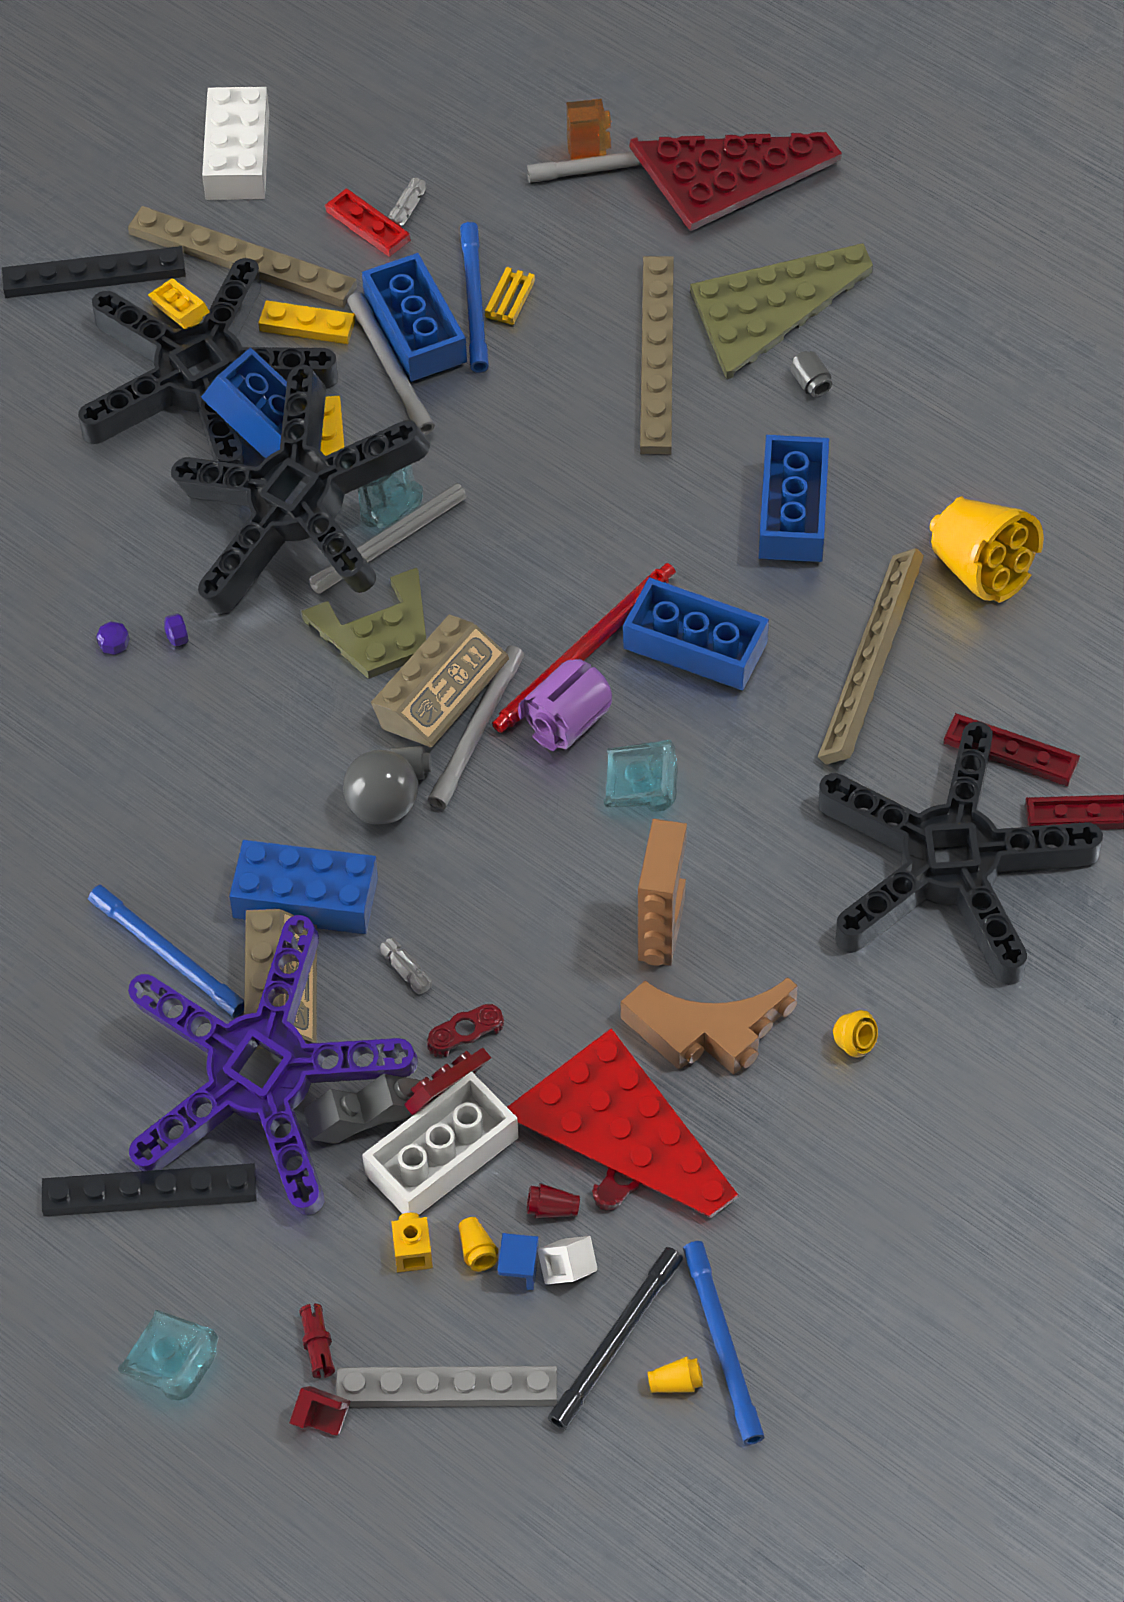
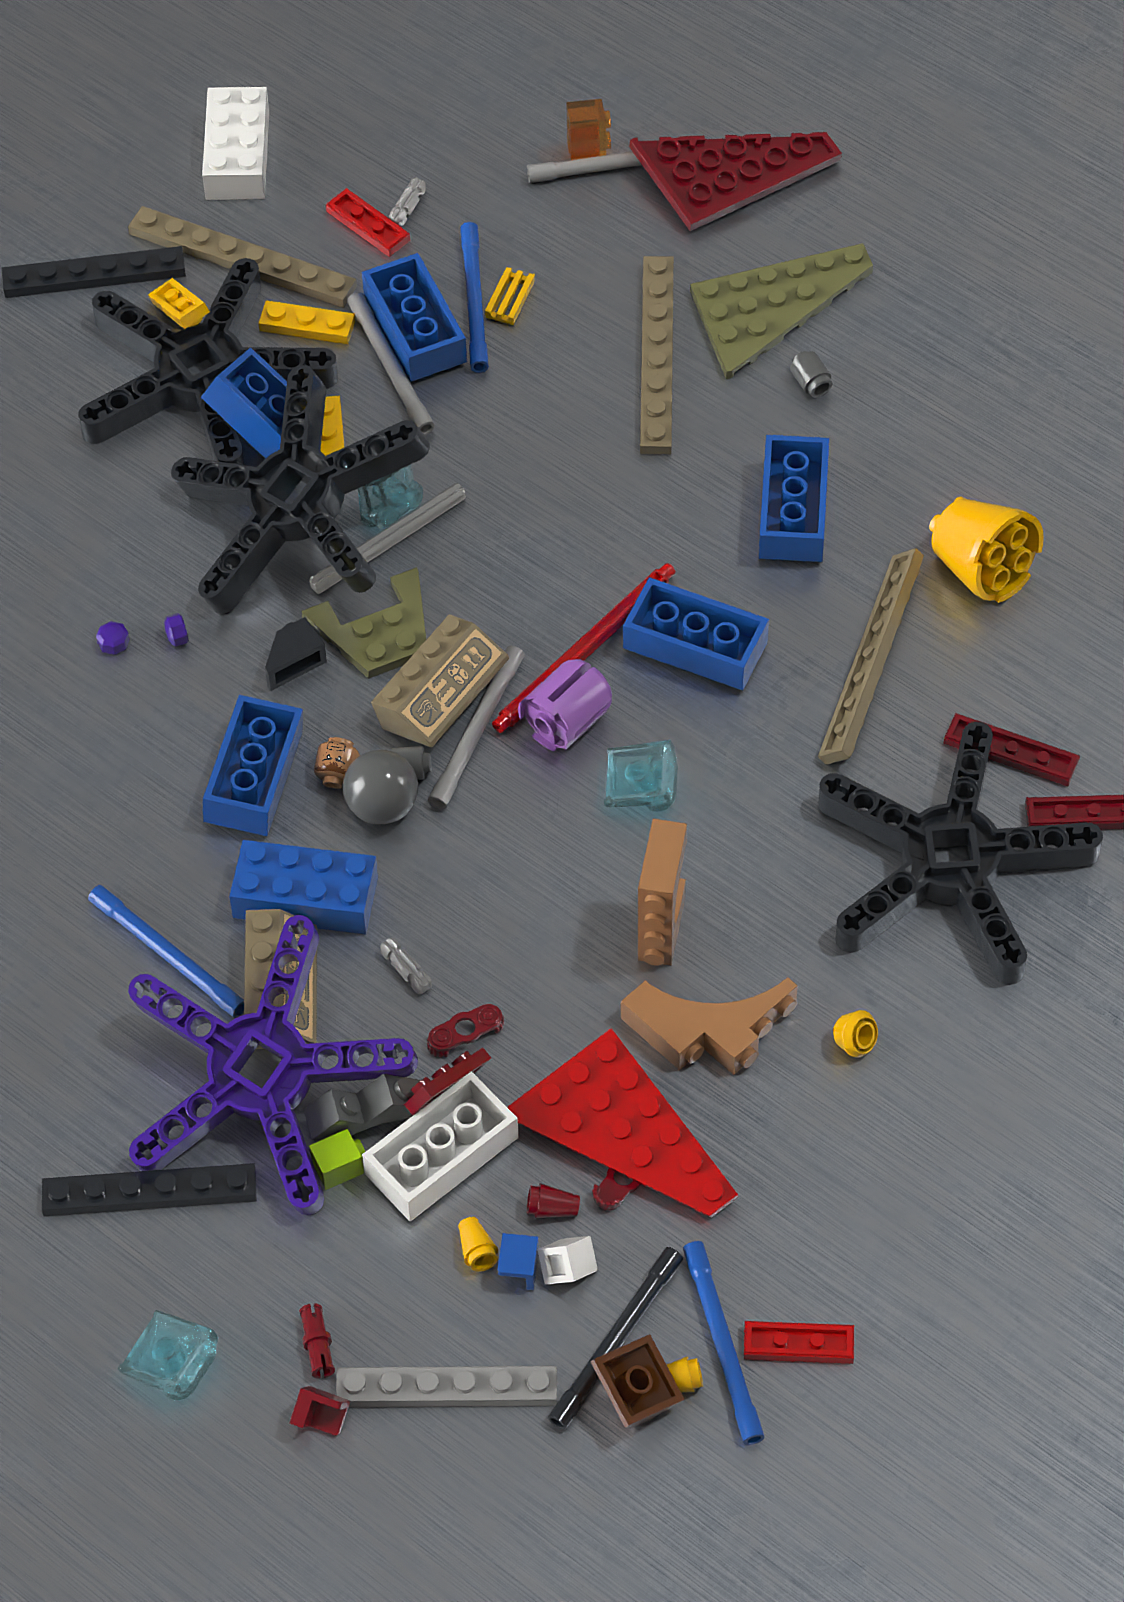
yellow brick [391,1212,433,1273] -> none
none -> blue brick [203,695,303,836]
none -> black slope [265,617,327,691]
none -> lime brick [309,1129,365,1190]
none -> medium nougat head [314,737,360,789]
none -> reddish brown slope [591,1334,685,1428]
none -> red tile [744,1321,854,1364]

